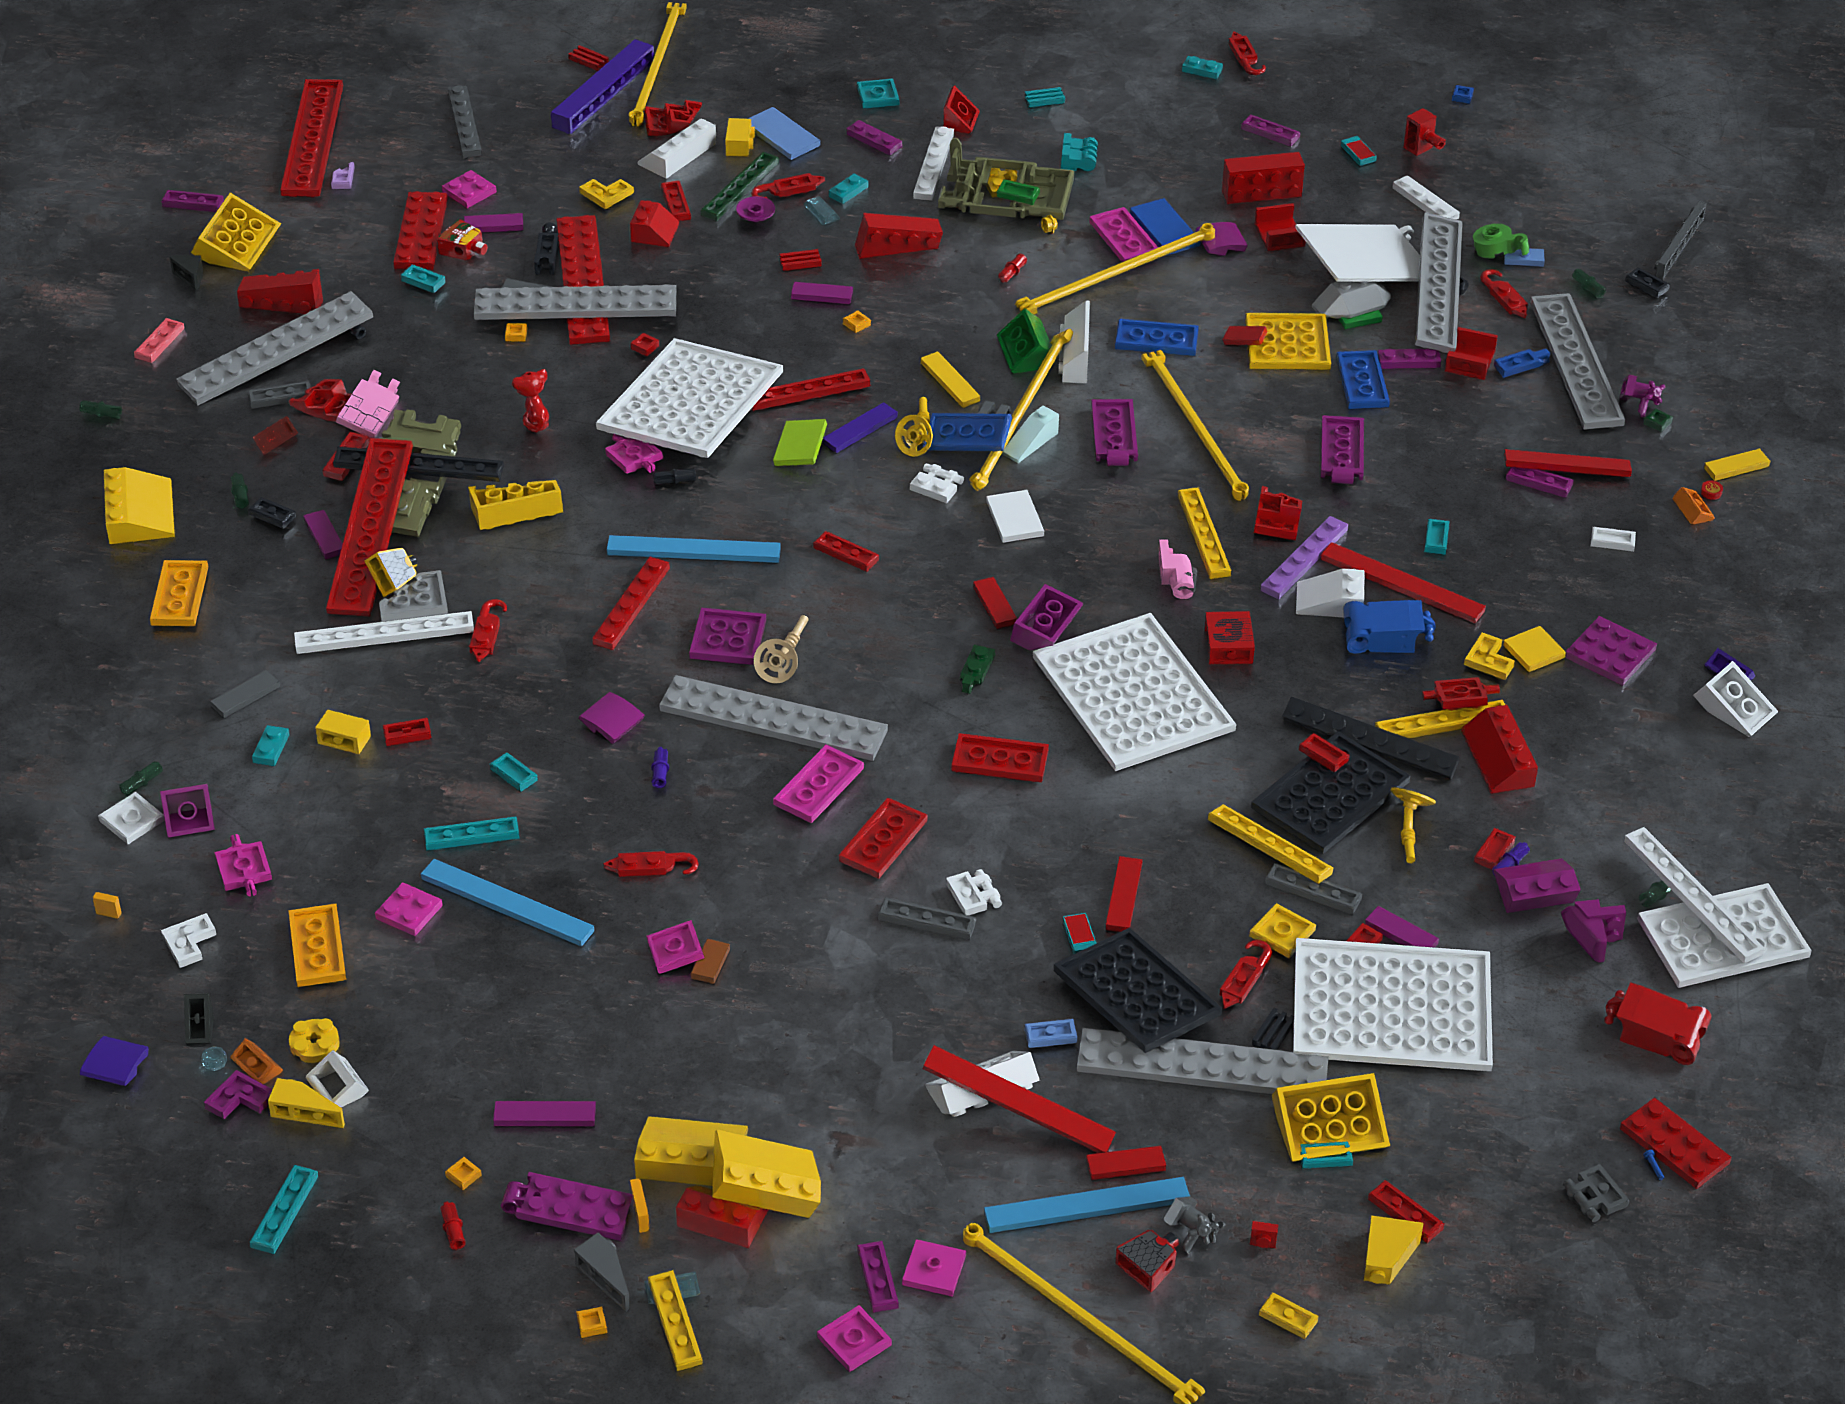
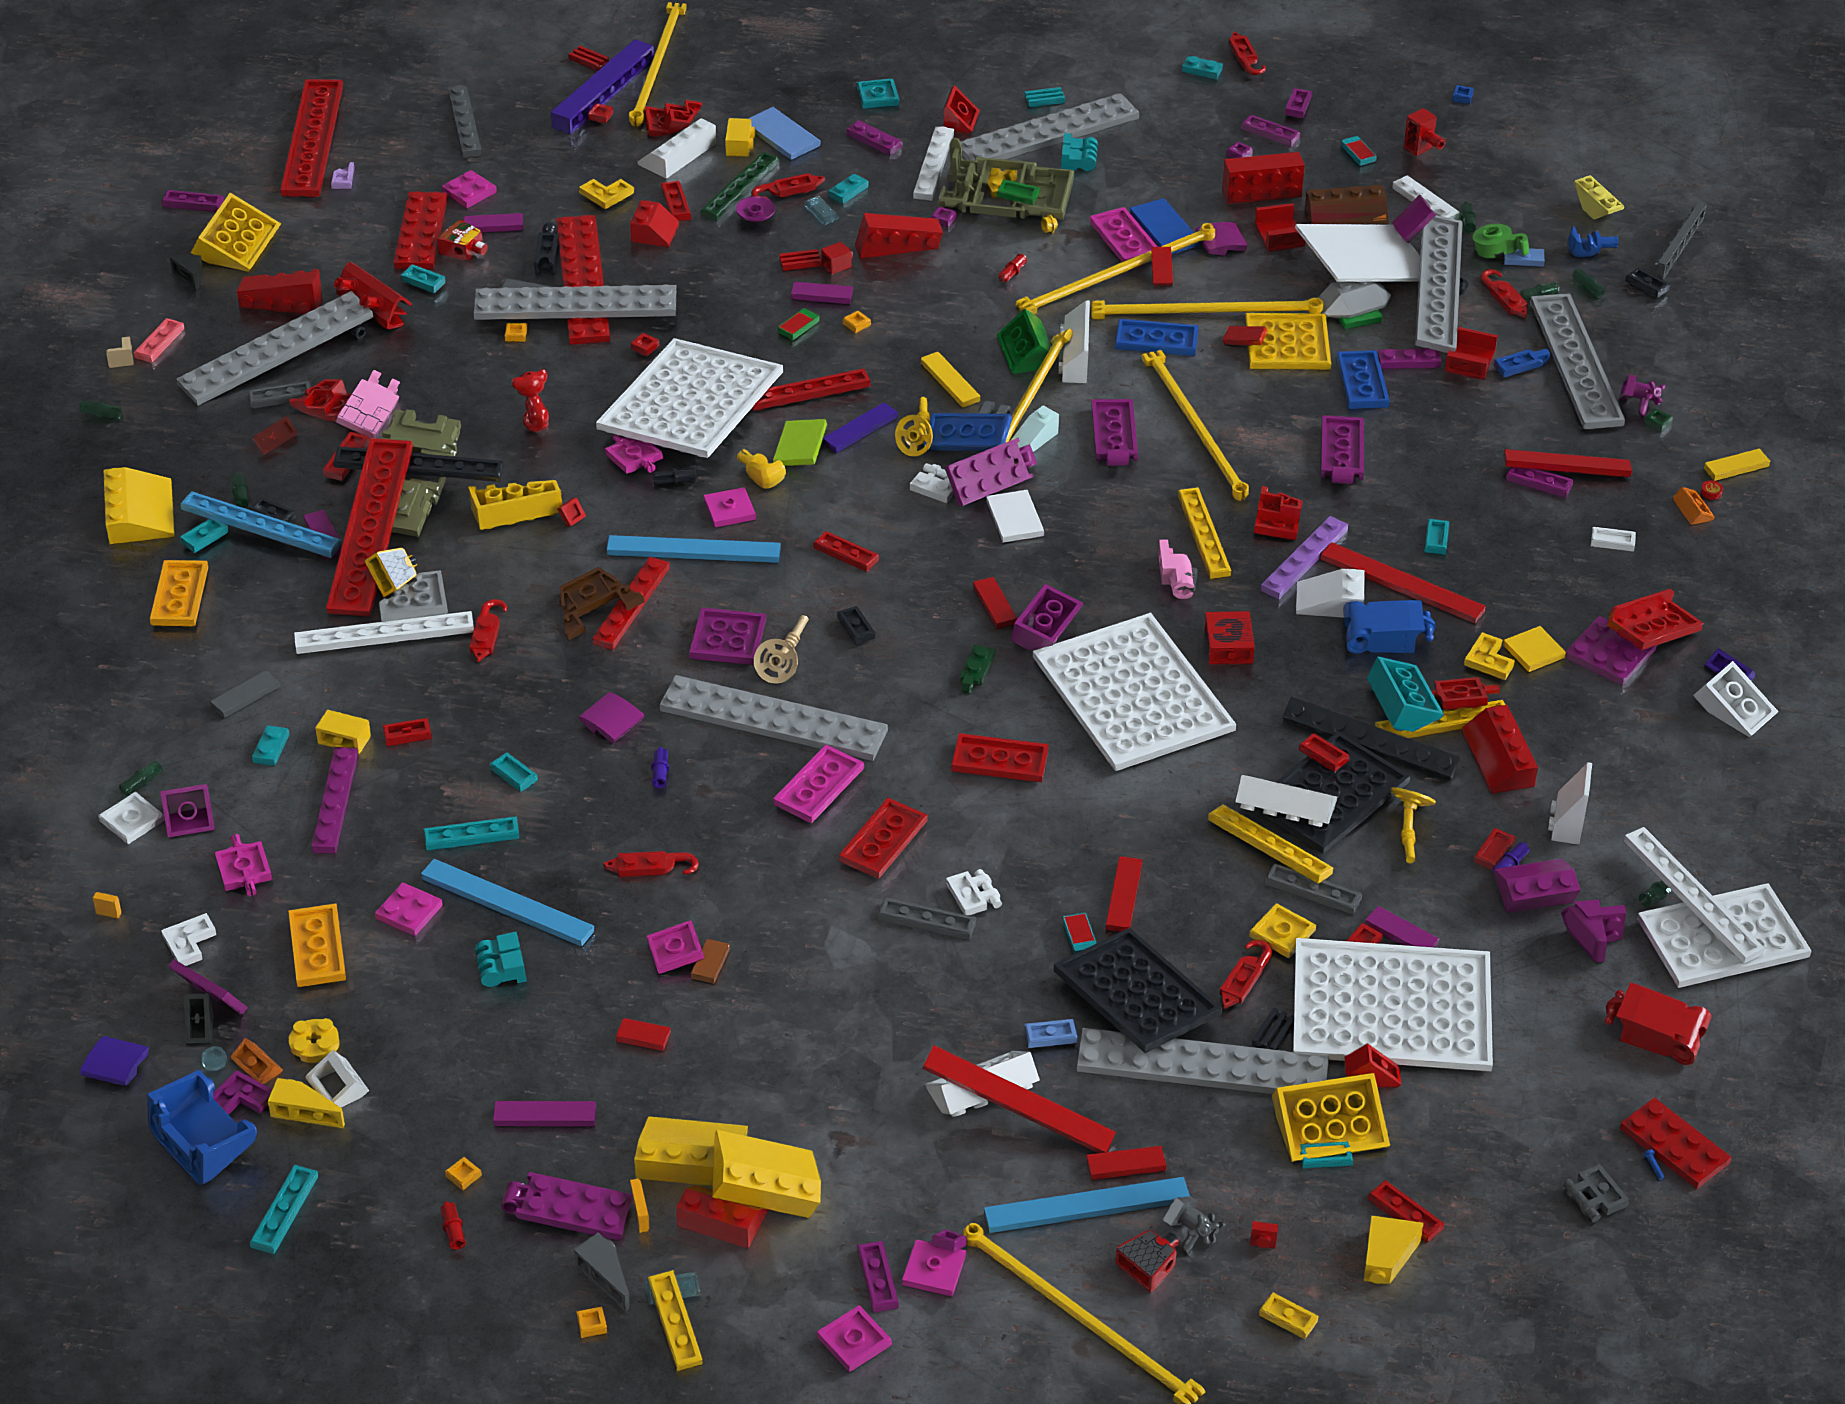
none -> tan panel [106,337,134,368]
none -> blue windscreen [147,1070,257,1185]
none -> magenta tile [169,959,248,1015]
none -> dark azure tile [180,491,342,558]
none -> teal plate [180,519,228,553]
none -> magenta plate [312,747,358,854]
none -> red piece [334,262,412,329]
none -> teal legs [474,931,527,987]
none -> red plate [557,497,586,527]
none -> reddish brown wing [559,567,645,640]
none -> red plate [588,103,613,123]
none -> red tile [616,1018,671,1051]
none -> dark pink plate [704,487,756,527]
none -> yellow piece [737,449,786,489]
none -> tile [778,308,819,340]
none -> red brick [821,242,853,275]
none -> black plate [837,606,875,645]
none -> magenta tile [931,207,956,227]
none -> magenta tile [931,1229,967,1252]
none -> magenta hinge [944,438,1037,507]
none -> light grey plate [961,93,1139,160]
none -> yellow hinge [1091,298,1323,319]
none -> red tile [1151,246,1173,286]
none -> magenta tile [1226,141,1253,158]
none -> white slope [1235,775,1337,827]
none -> magenta plate [1285,88,1312,118]
none -> reddish brown slope [1305,185,1389,225]
none -> red slope [1345,1043,1402,1087]
none -> teal slope [1367,656,1444,732]
none -> magenta slope [1392,194,1436,243]
none -> clear green axle [1460,201,1476,233]
none -> clear green axle [1520,282,1560,301]
none -> white slope [1548,762,1592,845]
none -> blue piece [1567,227,1619,258]
none -> light yellow slope [1574,175,1624,220]
none -> red bracket [1607,589,1703,650]

